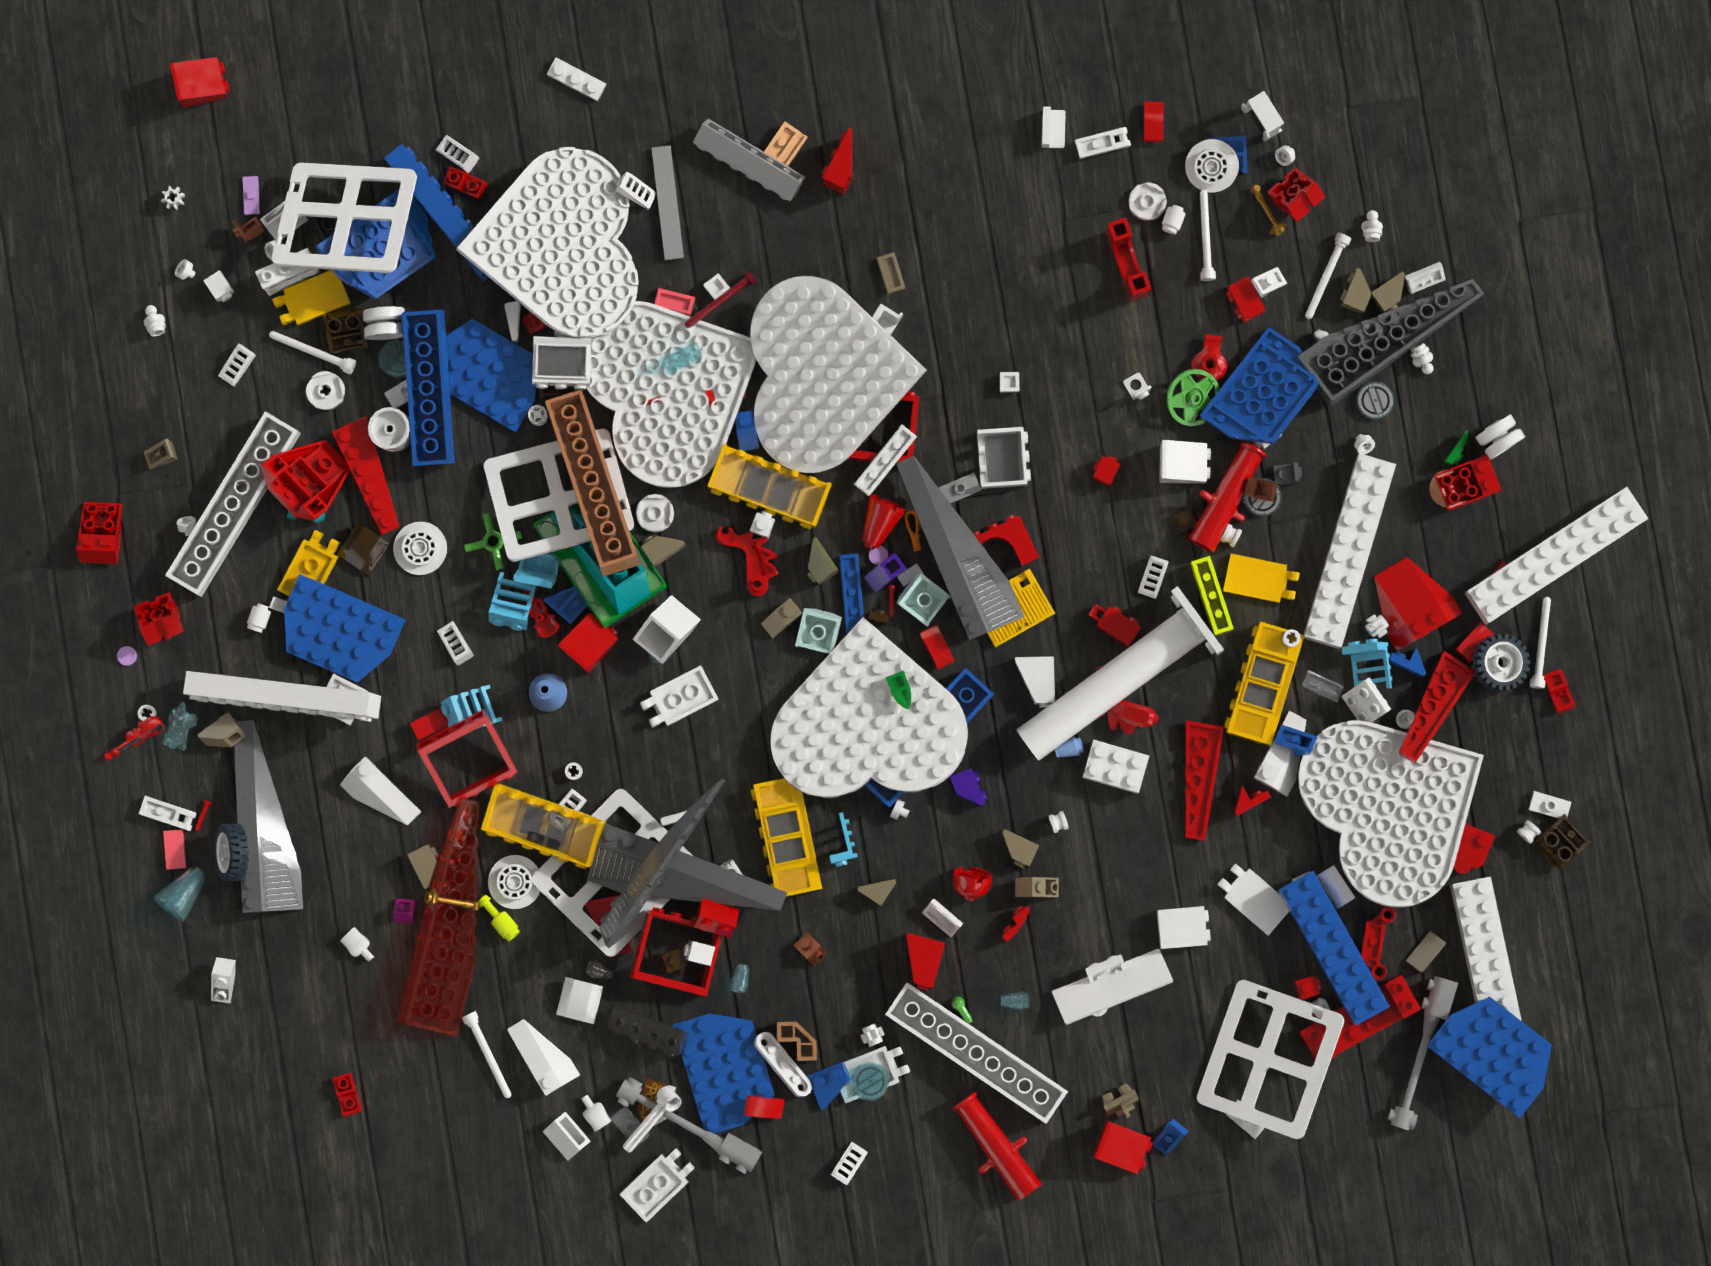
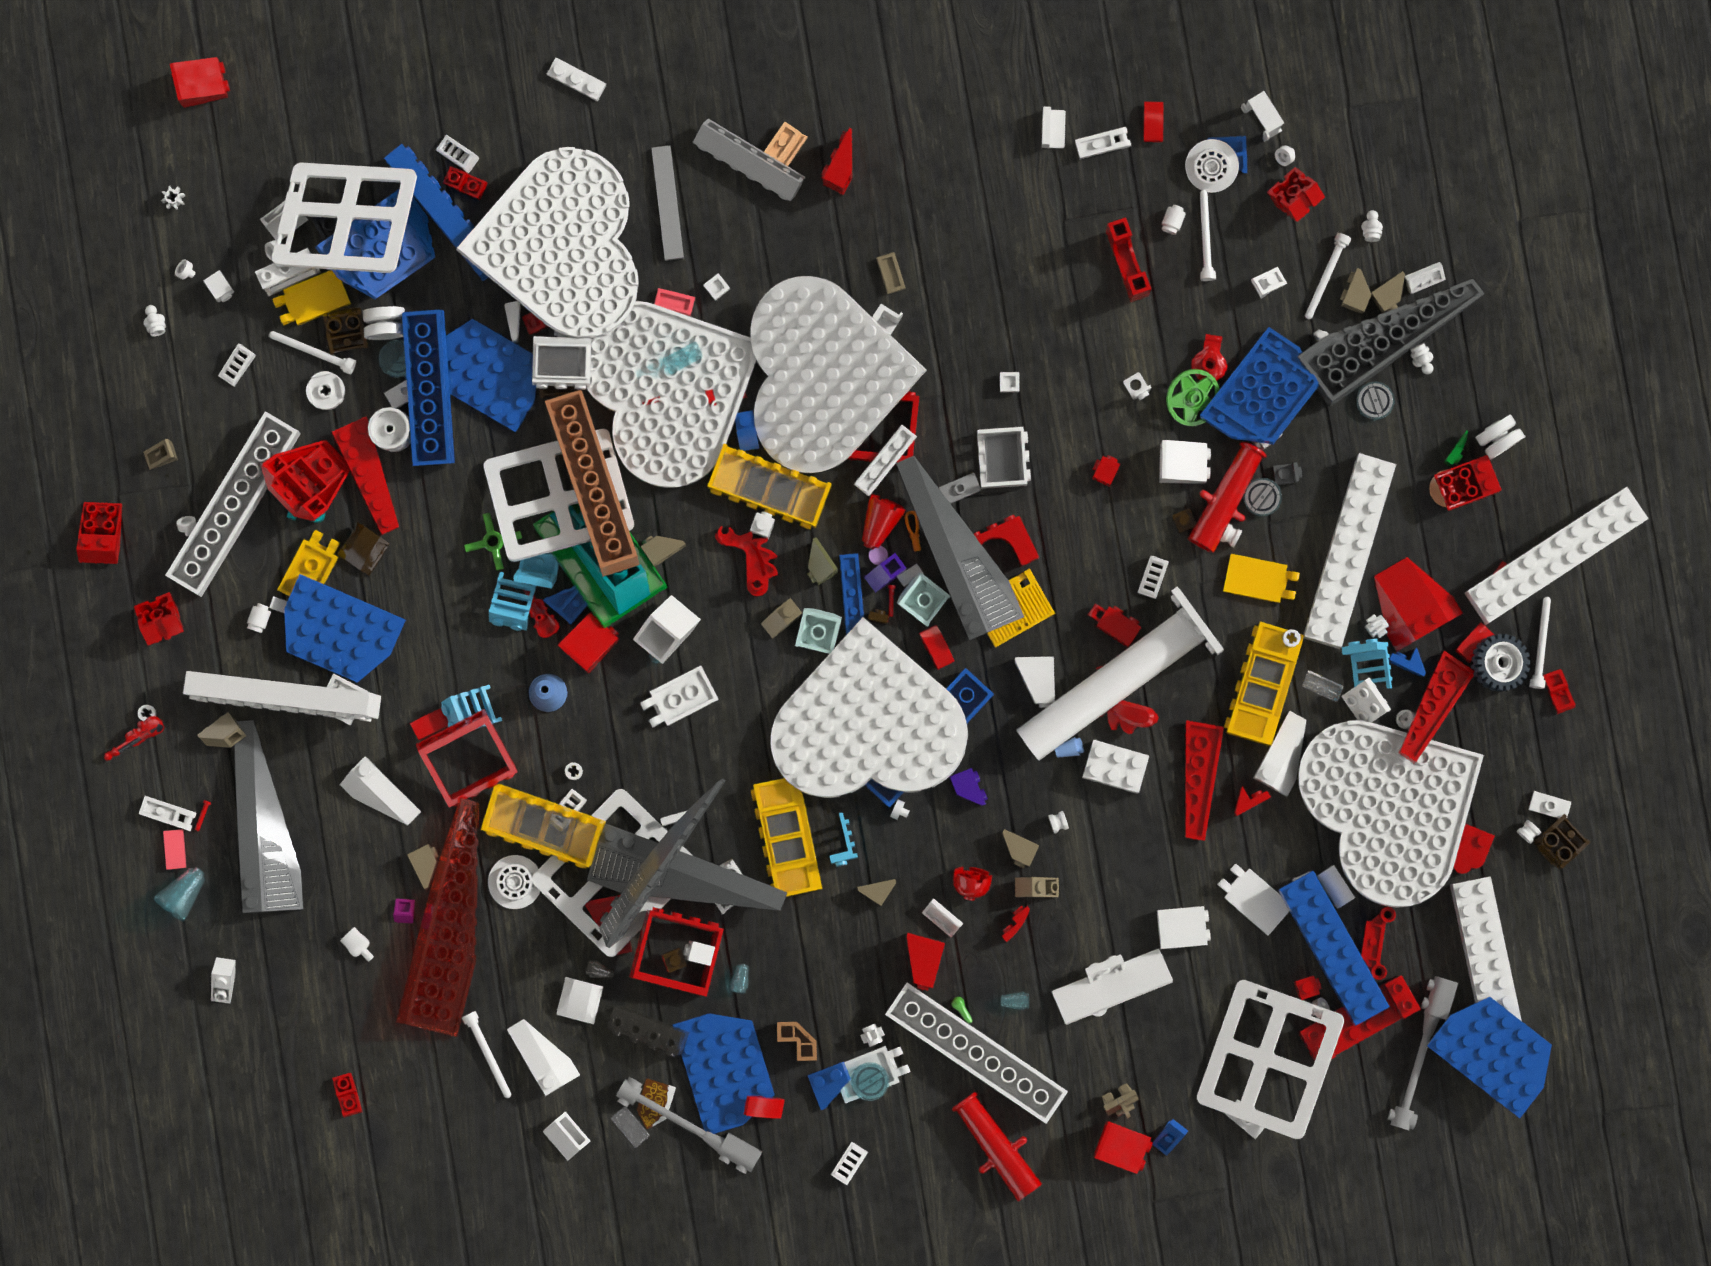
lavender piece [117,646,137,666] -> none
clear light blue animal [163,702,197,750] -> none
black wheel [214,824,249,881] -> none
copper bracket [232,217,265,243] -> none
lavender piece [243,176,260,215] -> none
white wheel [393,522,447,575] -> none
pearl gold piece [425,888,479,910] -> none
white slope [437,621,474,665] -> none
neon yellow piece [478,895,520,942] -> none
black sticker [527,830,561,851] -> none
white wheel [528,405,548,426] -> none
white piece [582,1095,611,1132] -> none
white slope [615,172,657,209] -> none
white tile [620,1148,695,1222] -> none
white axle [623,1086,681,1153] -> none
white tile [636,494,674,533] -> none
dark red bar [684,272,756,328] -> none
red brick [694,898,739,938] -> none
white plate [754,1032,812,1097] -> none
copper bracket [793,932,827,966] -> none
green plate [885,671,911,709] -> none
white tile [1128,182,1167,221] -> none
neon yellow brick [1190,556,1234,636] -> none
red brick [1226,276,1266,323] -> none
copper bracket [1245,477,1278,502] -> none
pearl gold piece [1250,185,1287,236] -> none
blue slope [1275,725,1318,756] -> none
white tile [1354,434,1375,454] -> none
dark tan slope [1406,931,1446,973] -> none

